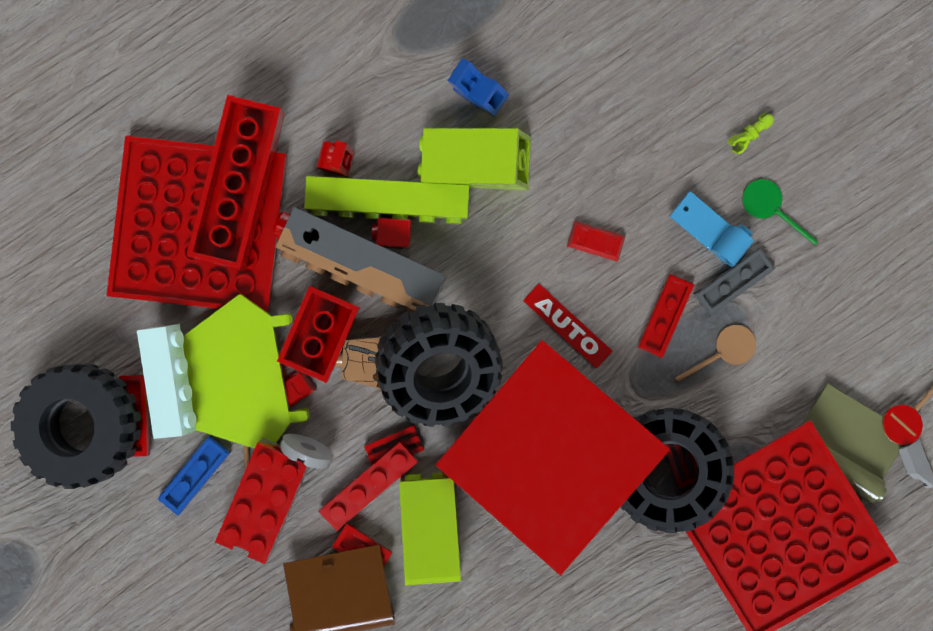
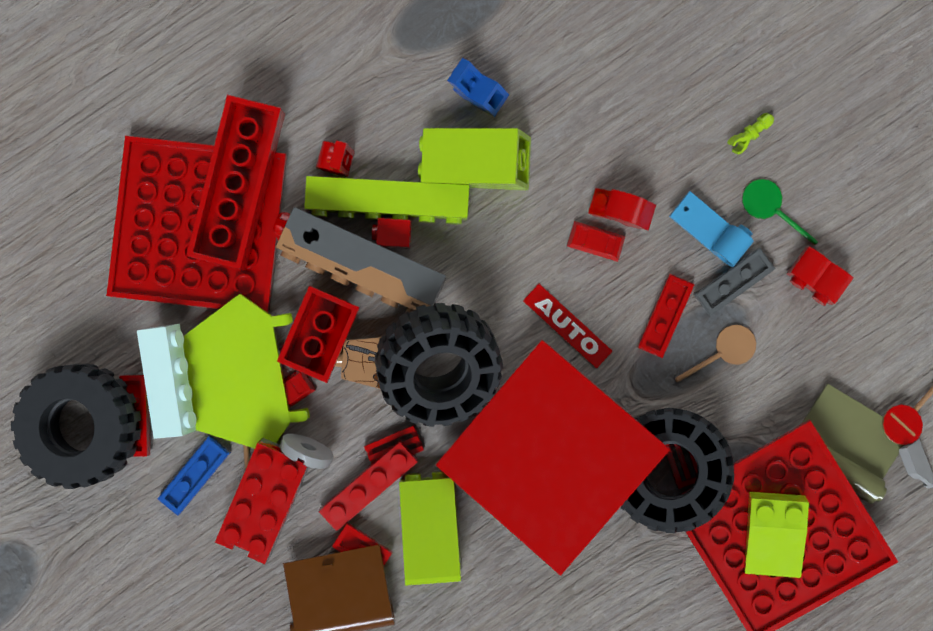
none -> red brick [588,188,656,231]
none -> lime slope [745,492,809,578]
none -> red brick [786,246,854,306]

